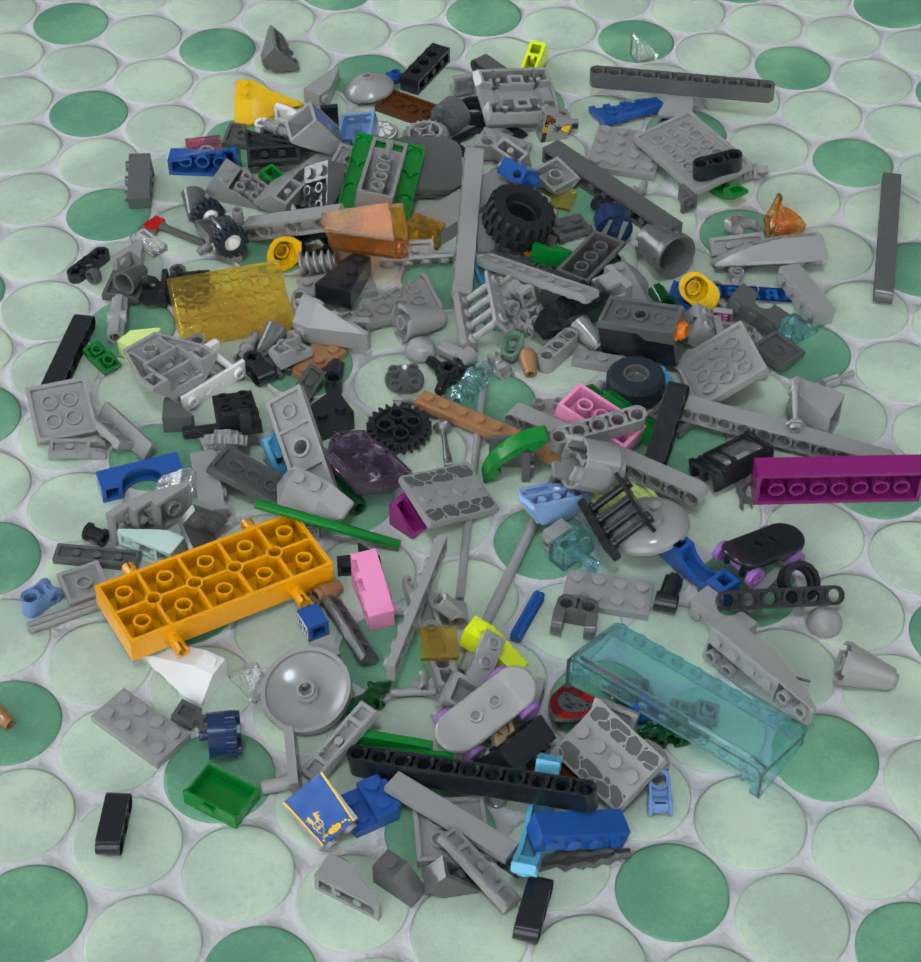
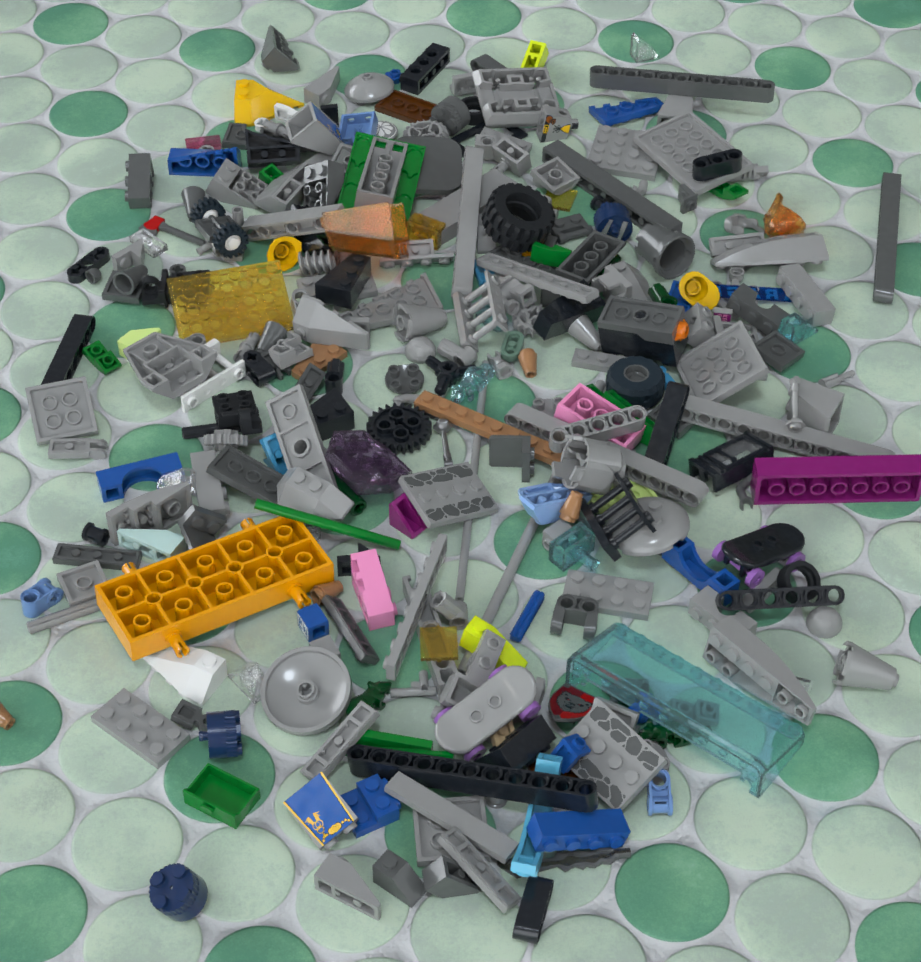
light grey bracket [94,402,154,460] -> none
black beam [95,792,132,856] -> none
light grey piece [107,294,129,344] -> none
dark grey slope [162,397,195,433] -> none
light grey piece [261,725,302,795] -> none
green slope [481,425,549,484] -> none
blue torso [497,156,542,189] -> none
light grey beam [537,327,578,374] -> none
black piece [653,572,684,615] -> none
none -> dark blue piece [149,863,208,922]
none -> blue bracket [550,733,591,774]
none -> medium nougat cone [559,490,584,523]

